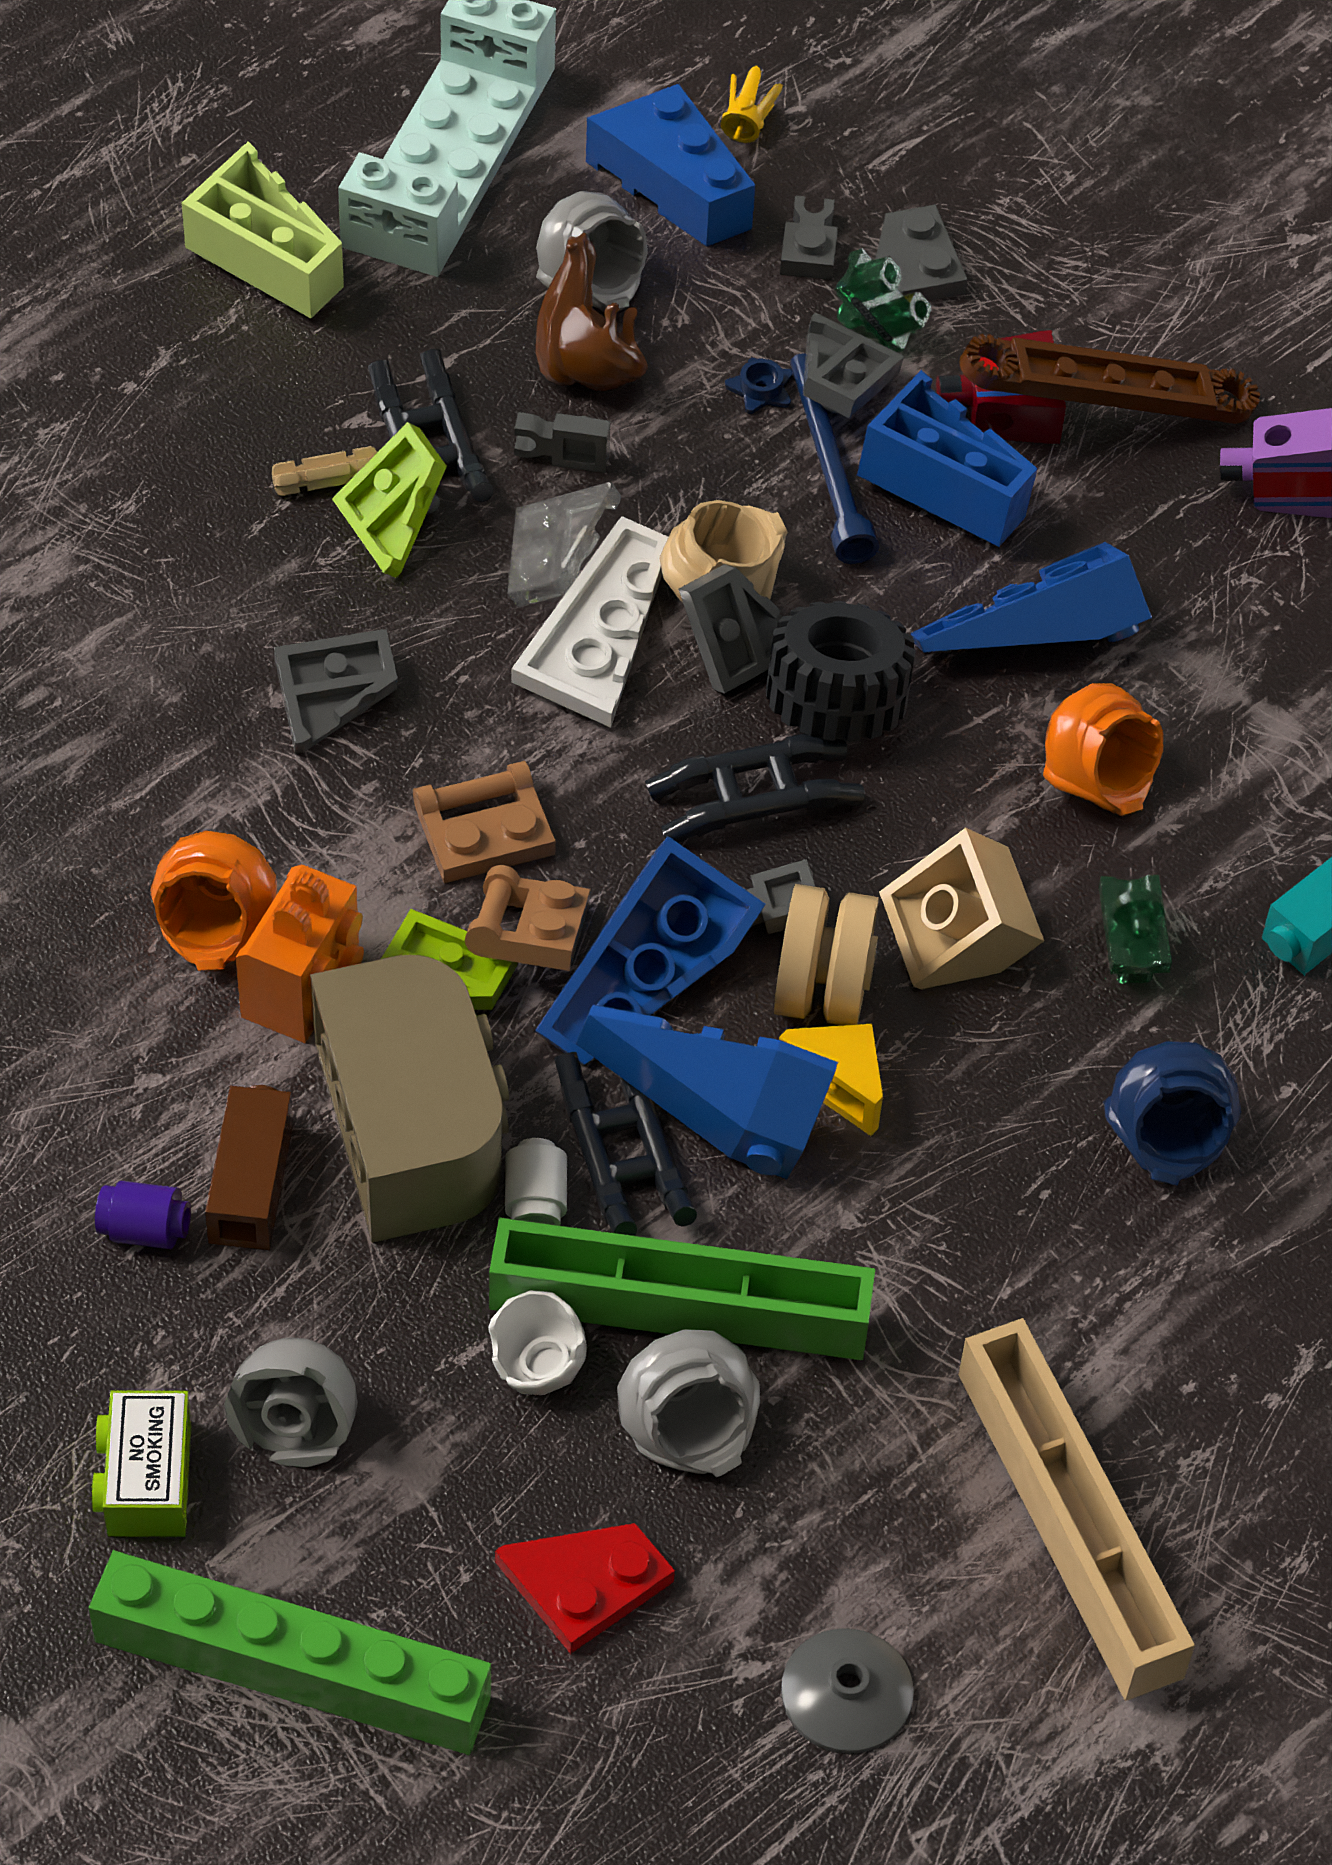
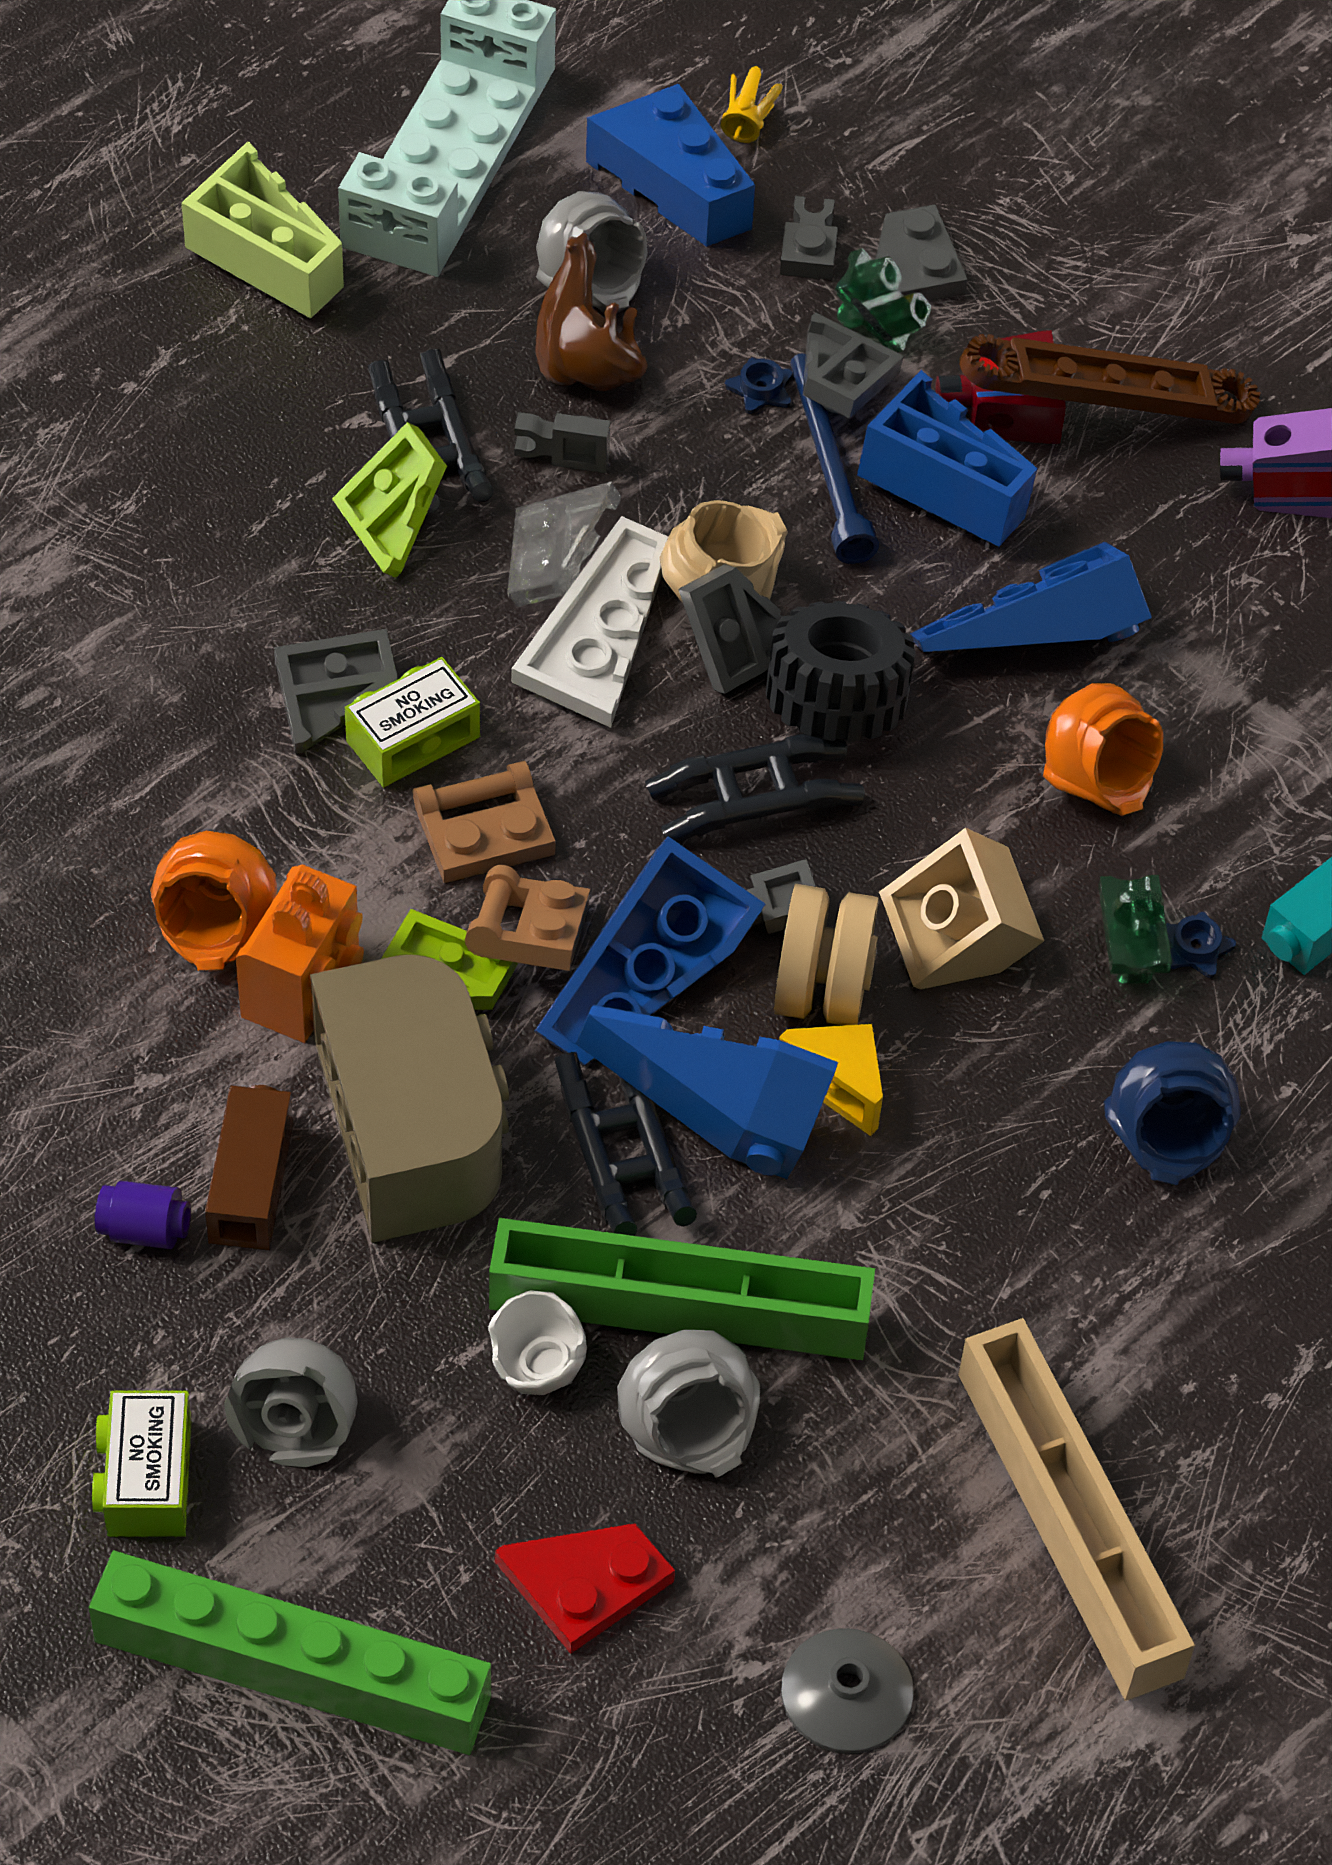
tan axle [272,446,377,496] -> none
white brick [505,1138,567,1226] -> none
none -> brick [345,657,480,788]
none -> dark blue plate [1160,912,1236,978]

